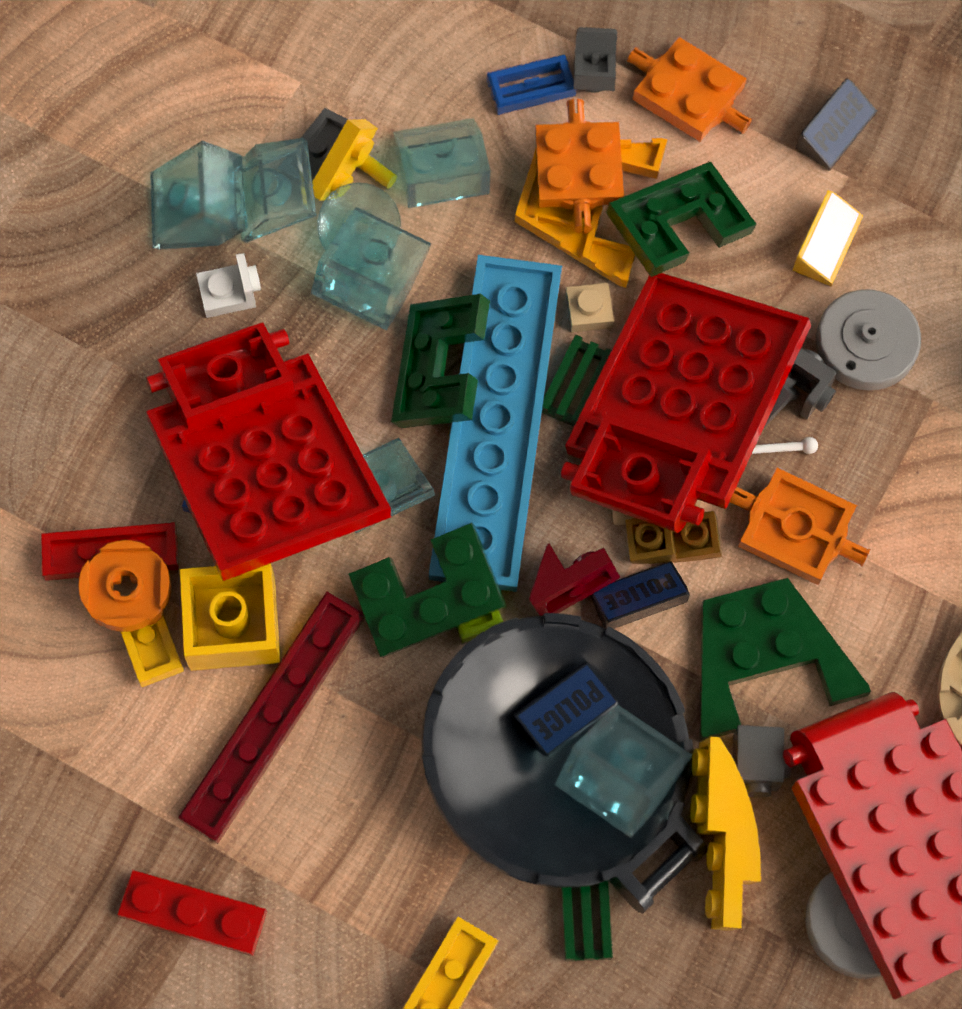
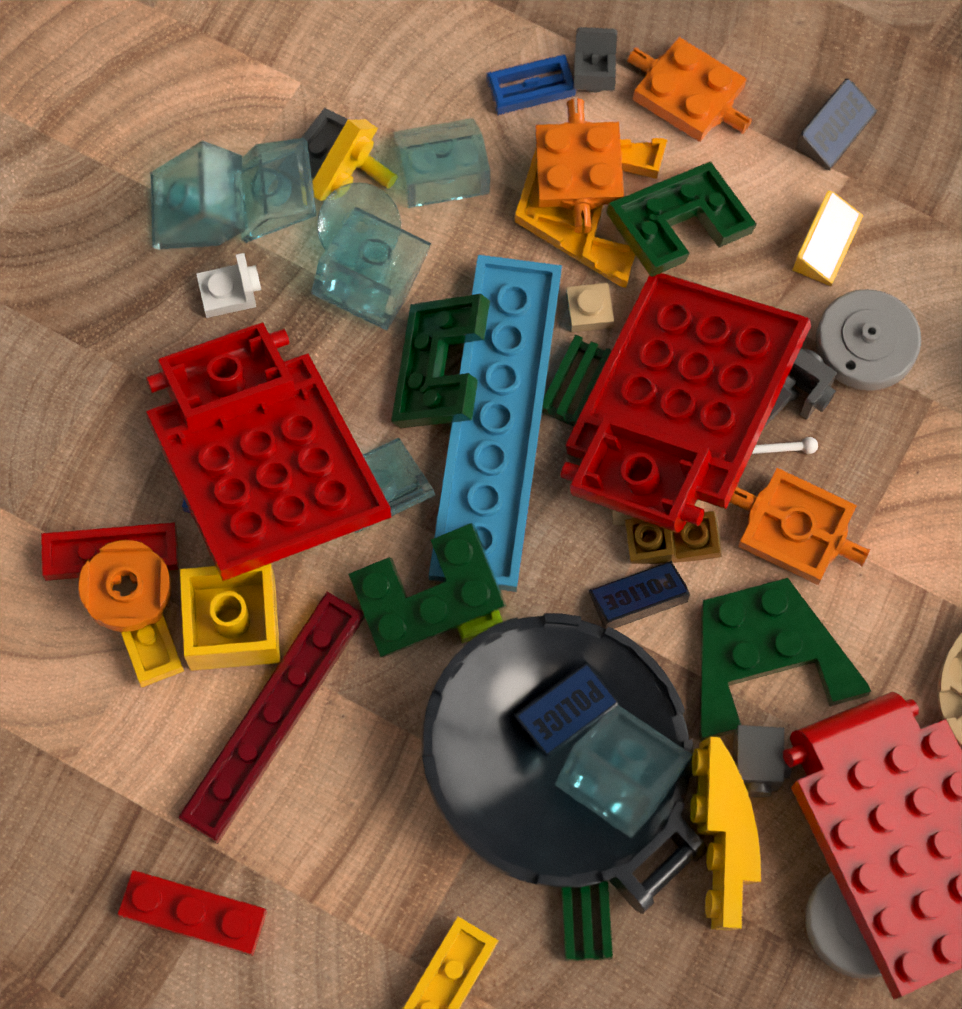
dark red slope [529,543,621,616] -> none

